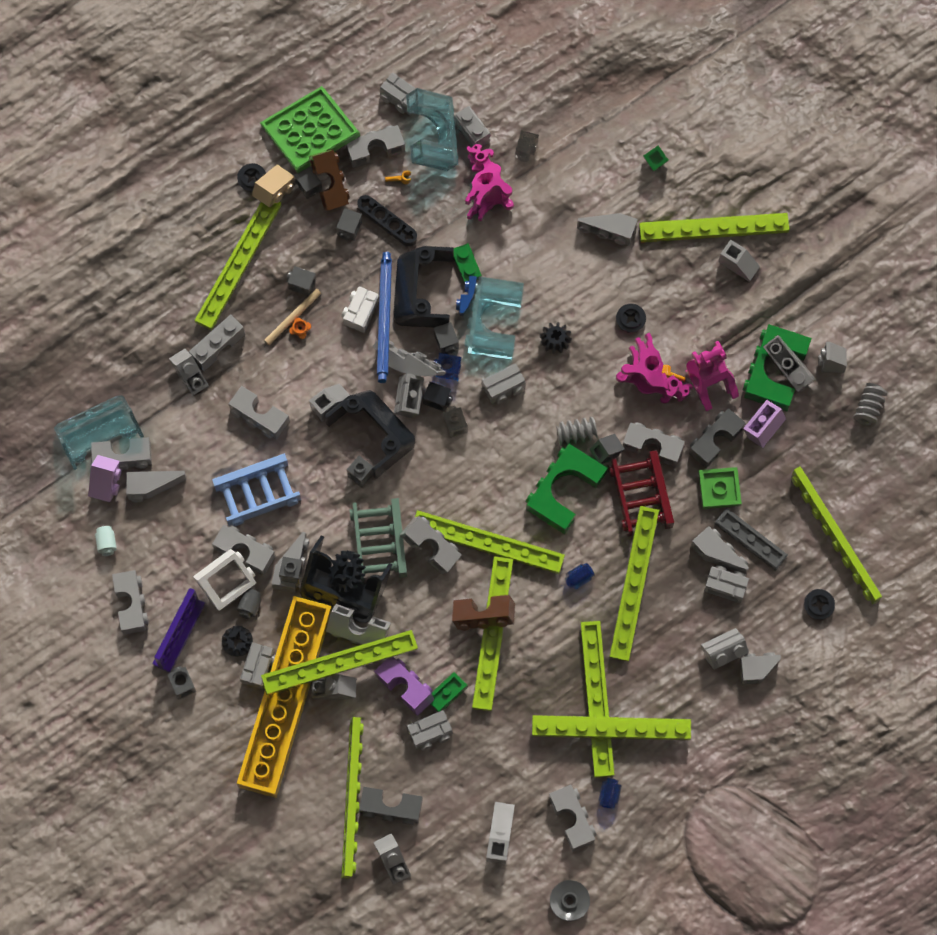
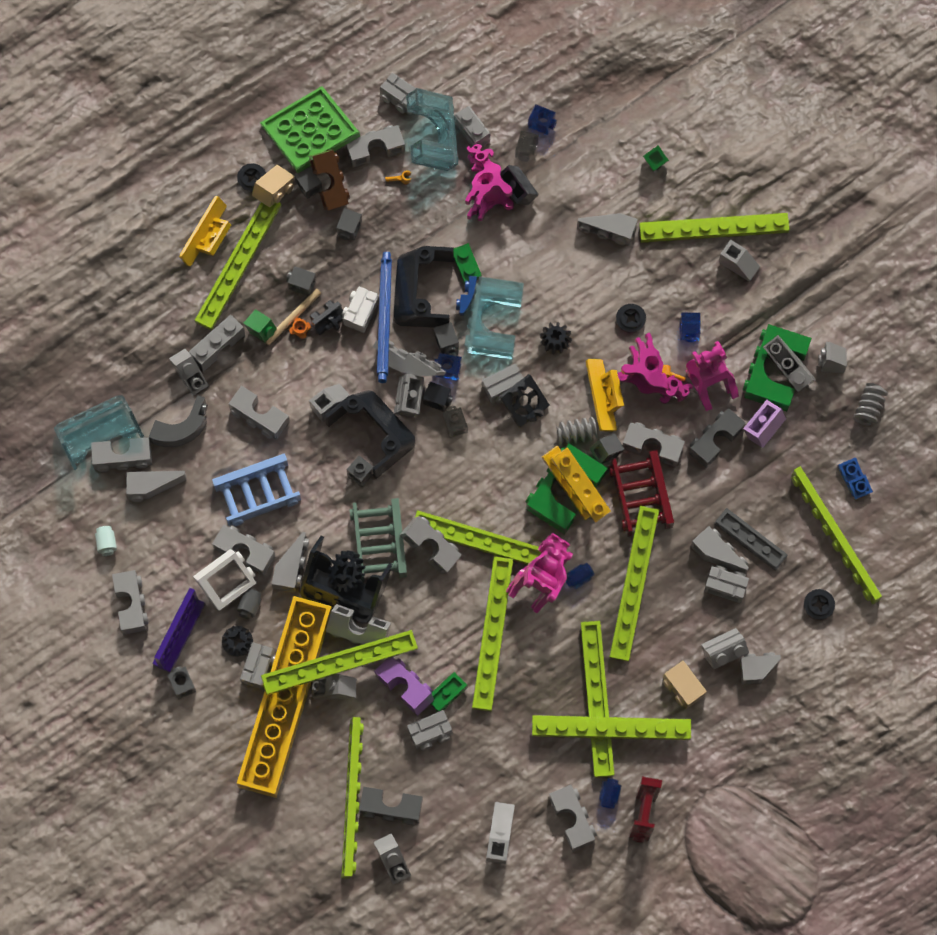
lavender brick [88,455,121,502] -> none
dark grey brick [279,557,303,584] -> none
black beam [357,195,417,246] -> none
reddish brown arch [452,595,515,631] -> none
dark grey dish [550,880,590,921] -> none
bright green plate [698,467,742,509] -> none
none -> dark grey arch [149,395,208,447]
none -> yellow bracket [179,196,232,266]
none -> green brick [243,309,277,342]
none -> black hips [309,300,343,335]
none -> black piece [499,374,550,428]
none -> black brick [500,165,539,205]
none -> dark pink animal [506,533,573,613]
none -> clear blue brick [528,104,557,135]
none -> yellow fence [541,446,611,523]
none -> yellow bracket [585,359,624,432]
none -> dark red fence [629,776,663,843]
none -> tan brick [663,661,707,709]
none -> clear blue brick [680,312,701,343]
none -> blue slope [837,457,873,500]

